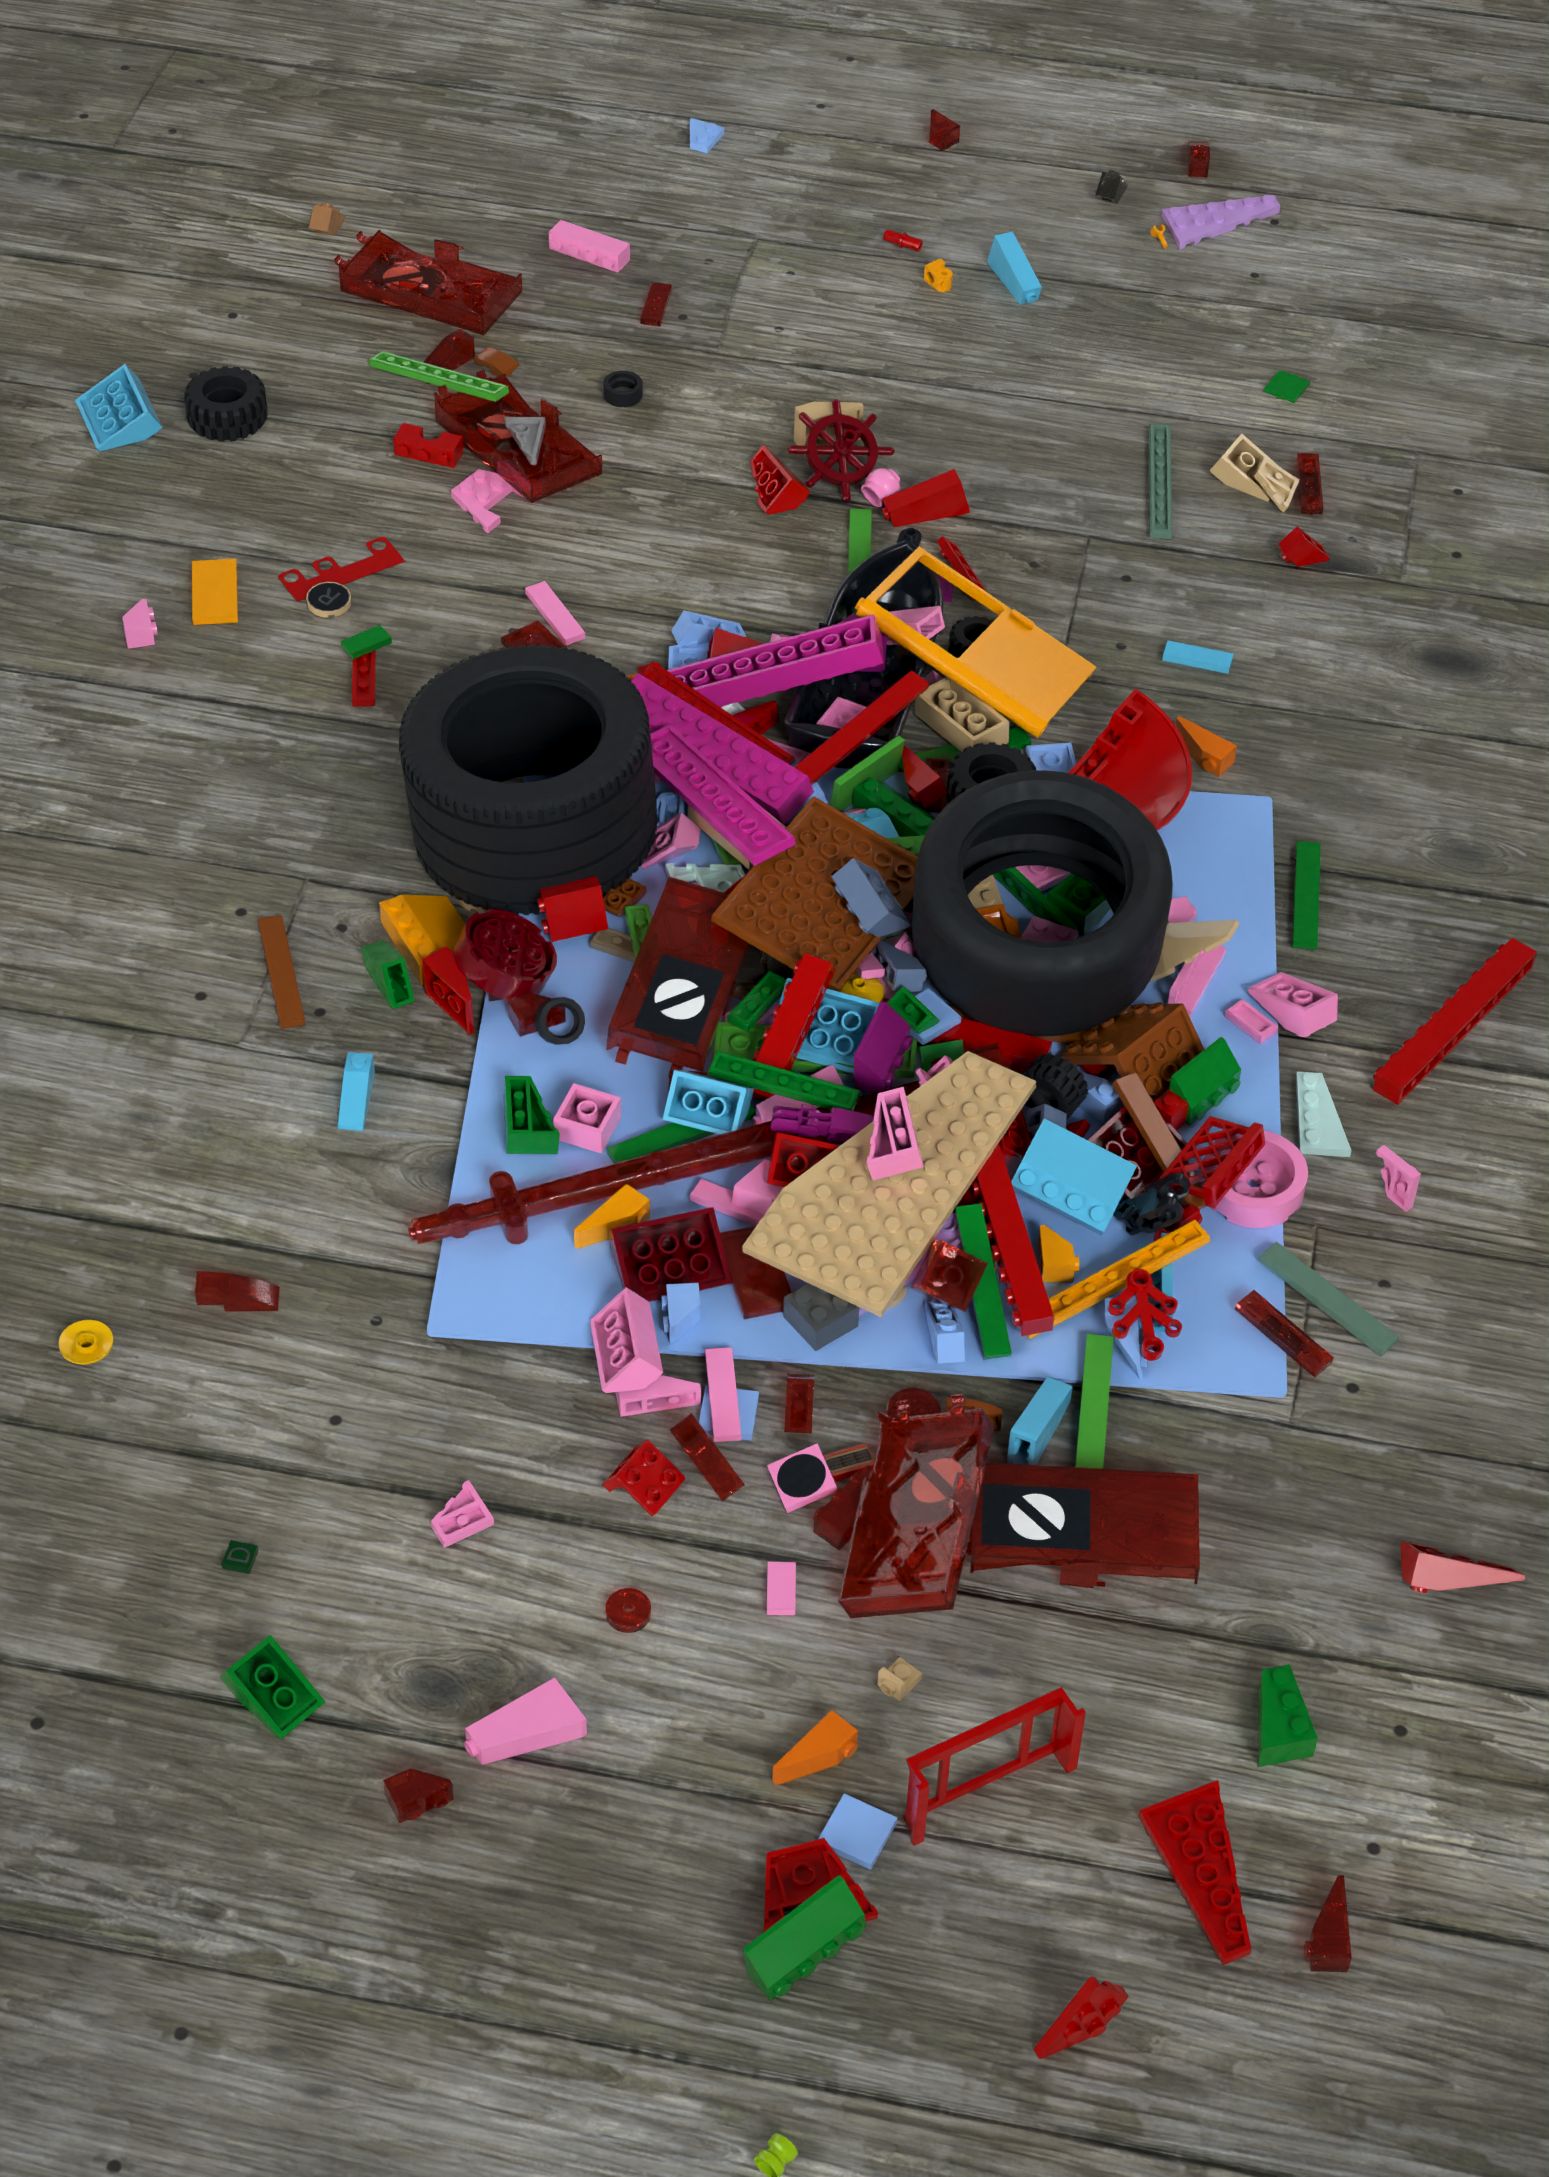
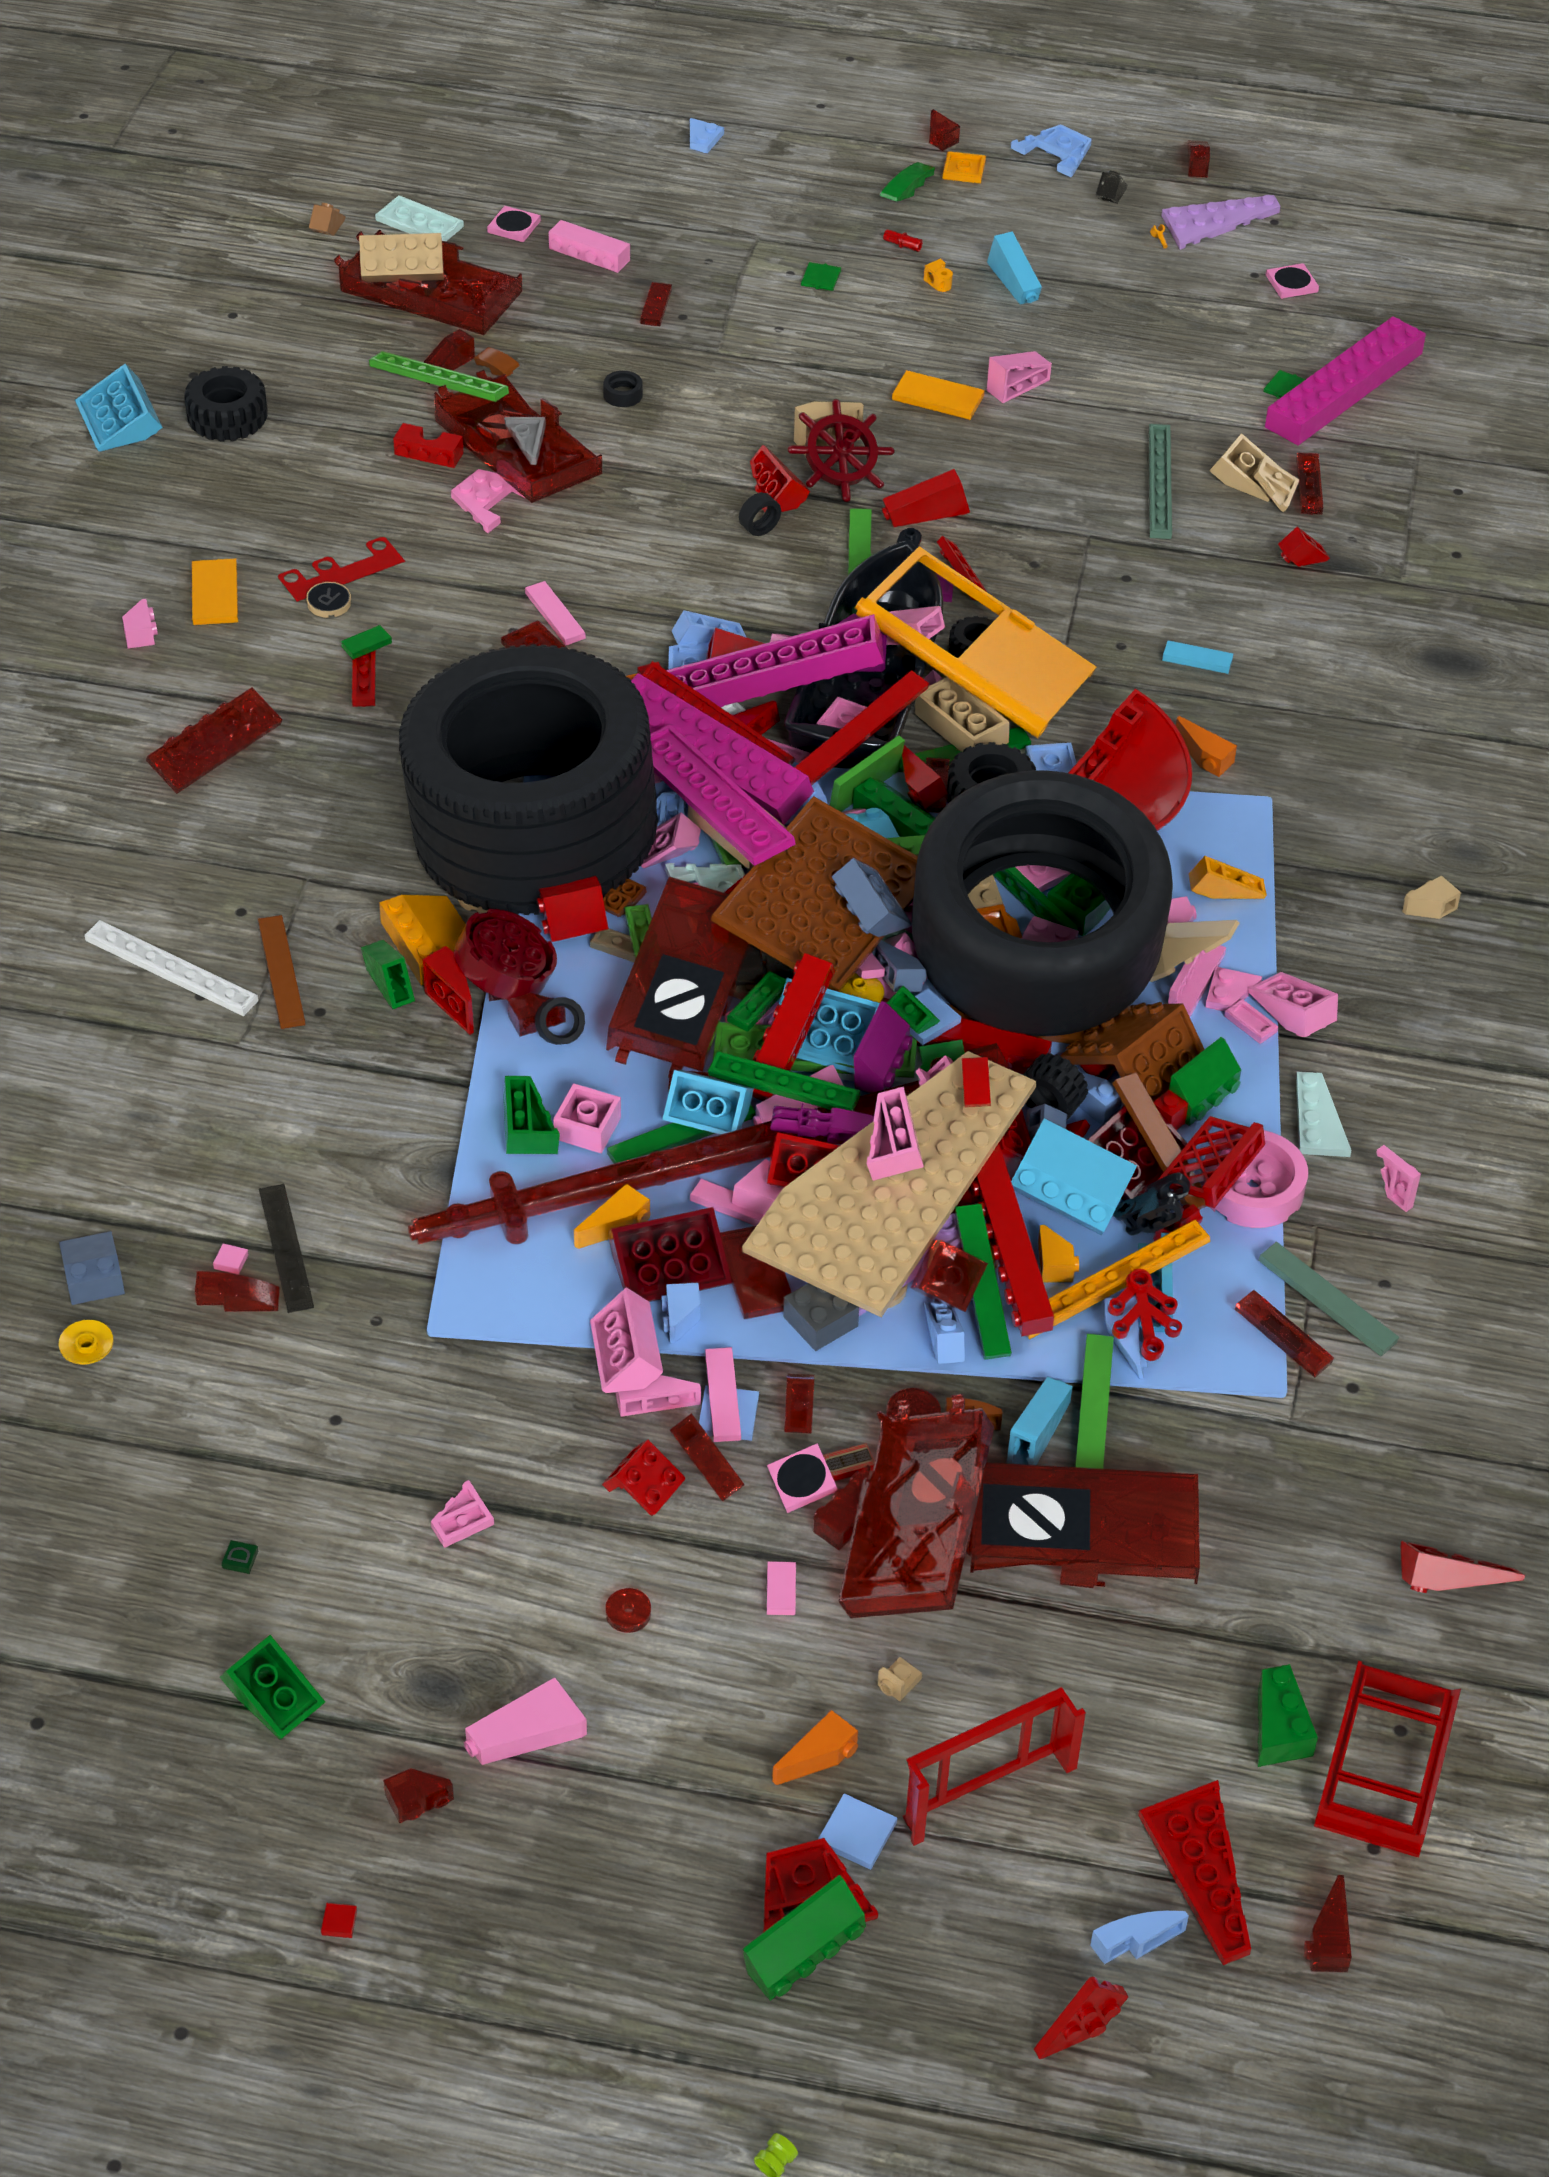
medium azure slope [338,1052,375,1131] -> none
bright pink piece [861,468,900,507] -> none
green tile [1292,841,1321,950] -> none
red brick [1373,938,1537,1105] -> none
none -> sand blue slope [59,1231,125,1305]
none -> white tile [85,920,258,1016]
none -> clear red plate [146,687,283,794]
none -> bright pink tile [213,1244,248,1275]
none -> clear smoke tile [259,1184,314,1313]
none -> red tile [321,1903,357,1938]
none -> tan brick [359,233,444,283]
none -> light aqua tile [375,195,464,245]
none -> tile [487,206,541,242]
none -> black tyre [739,492,781,536]
none -> green piece [801,262,841,291]
none -> green slope [880,162,935,202]
none -> light orange tile [892,370,985,420]
none -> light orange tile [942,151,986,183]
none -> red slope [962,1057,991,1107]
none -> bright pink wedge [987,351,1052,403]
none -> light blue wing [1011,124,1092,177]
none -> light blue slope [1090,1910,1189,1964]
none -> light orange slope [1188,856,1267,899]
none -> bright pink wing [1205,967,1262,1012]
none -> dark pink brick [1265,316,1426,446]
none -> tile [1266,263,1319,299]
none -> red piece [1314,1661,1461,1858]
none -> tan slope [1402,876,1461,919]

